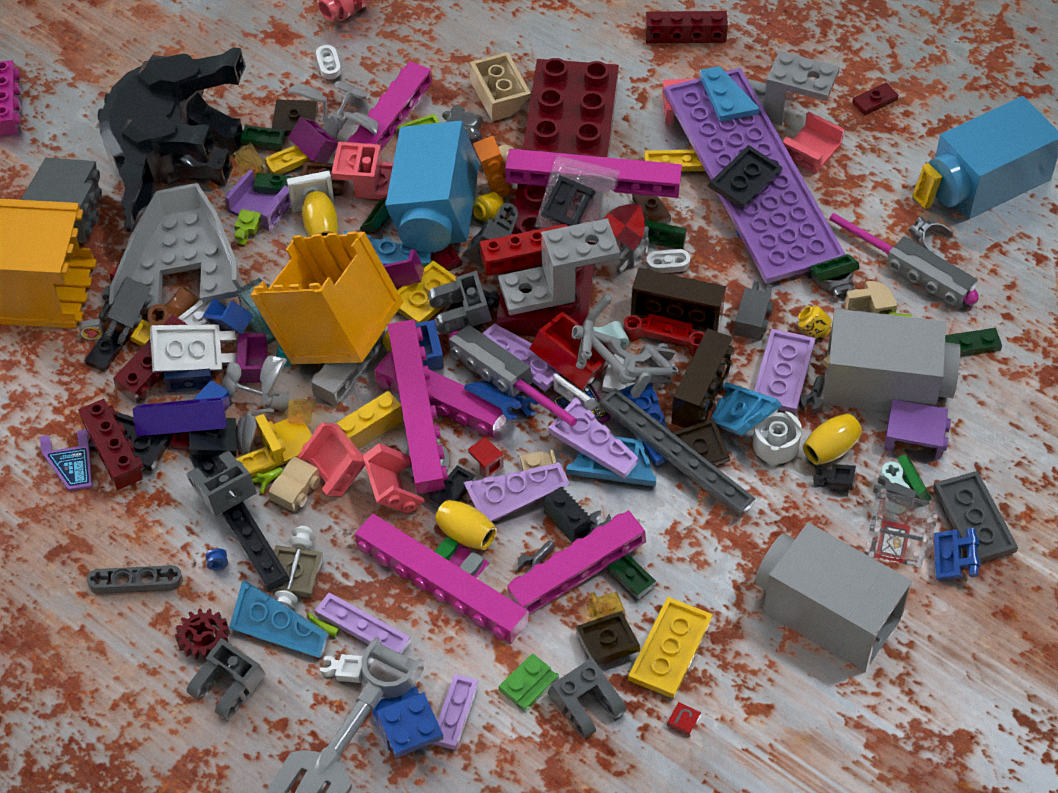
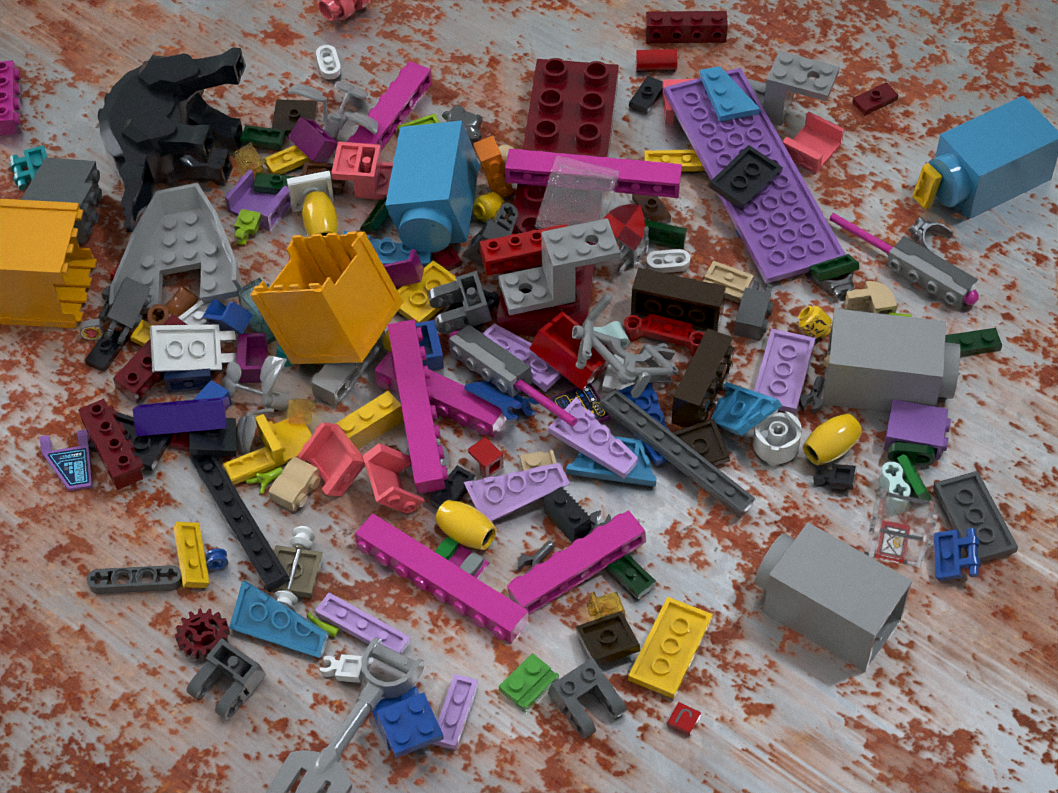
dark grey brick [186,451,257,516] -> none
tan slope [470,52,531,121] -> none
black plate [541,175,596,226] -> none
white slope [554,374,598,411] -> none
dark grey bar [873,475,918,507] -> none
none -> teal plate [10,145,47,190]
none -> yellow plate [174,521,209,588]
none -> black plate [629,76,663,114]
none -> red brick [635,49,677,71]
none -> tan plate [703,261,754,303]
none -> dark green plate [888,441,935,466]

